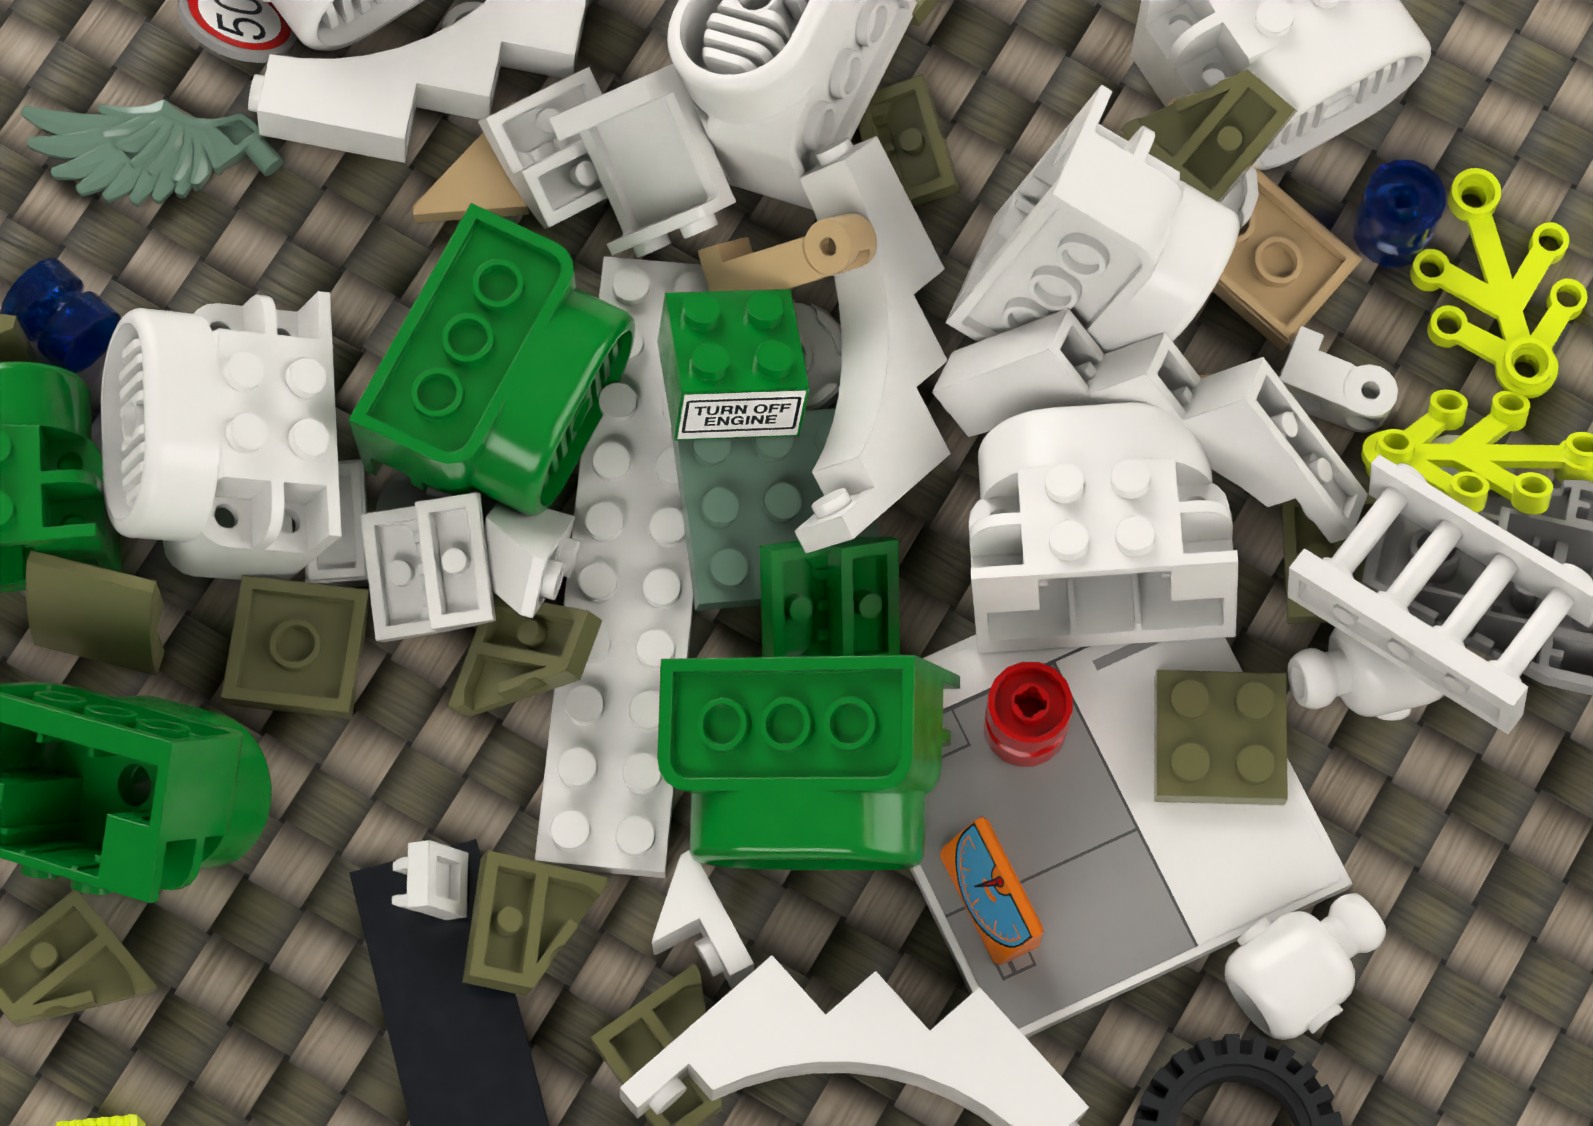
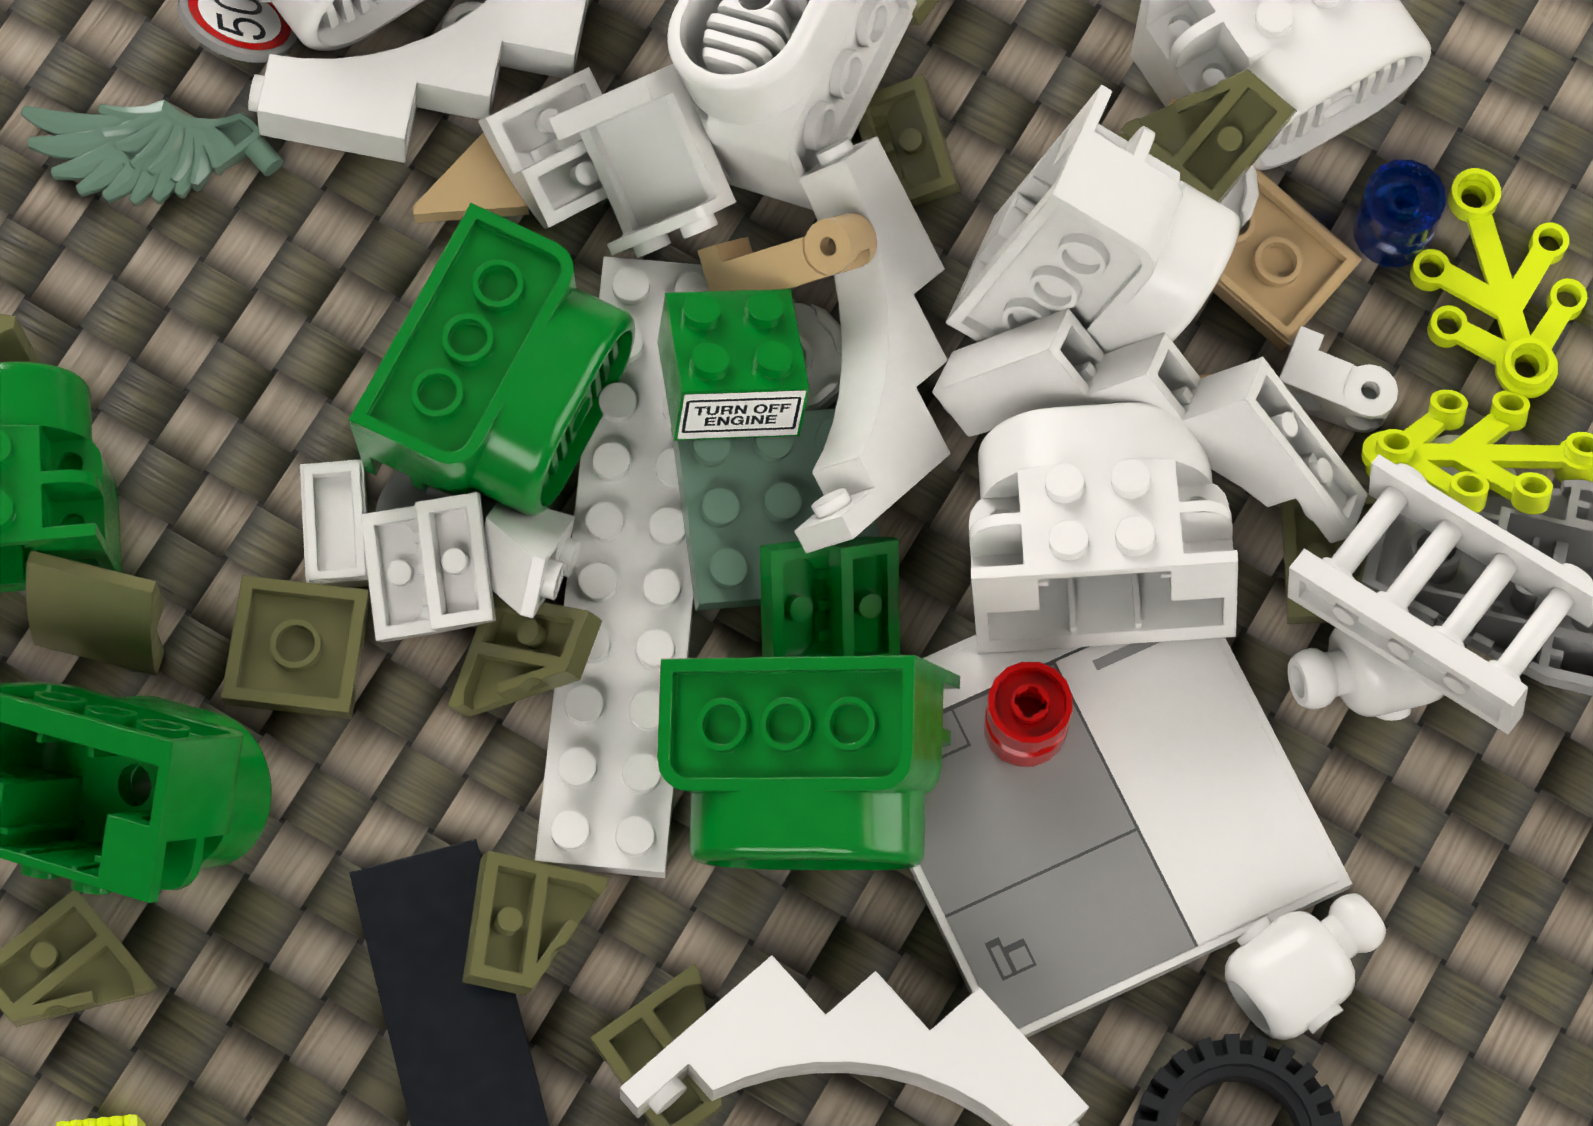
clear blue wheel [0,257,121,374] -> none
white brick [101,291,342,580] -> none
white tile [392,840,468,920] -> none
white slope [652,850,754,989] -> none
slope [940,816,1044,965] -> none
olive plate [1154,670,1288,805] -> none

